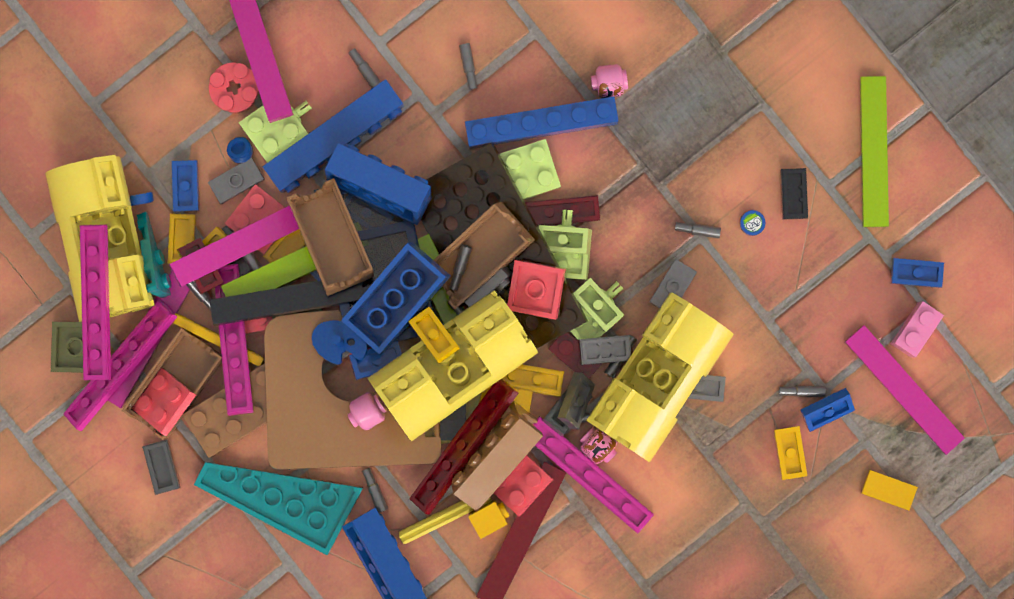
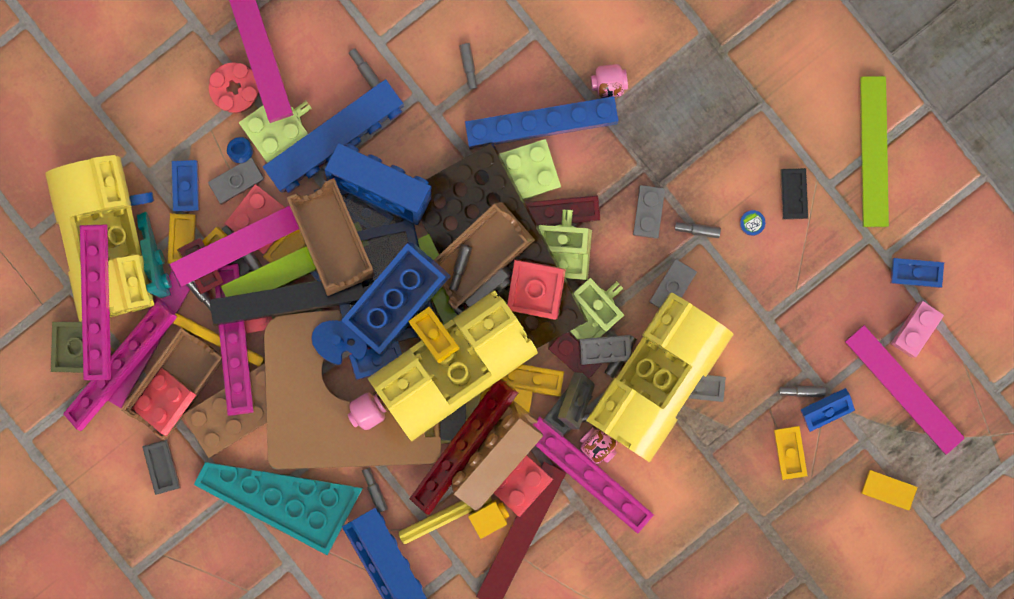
none -> flat silver plate [633,185,665,239]

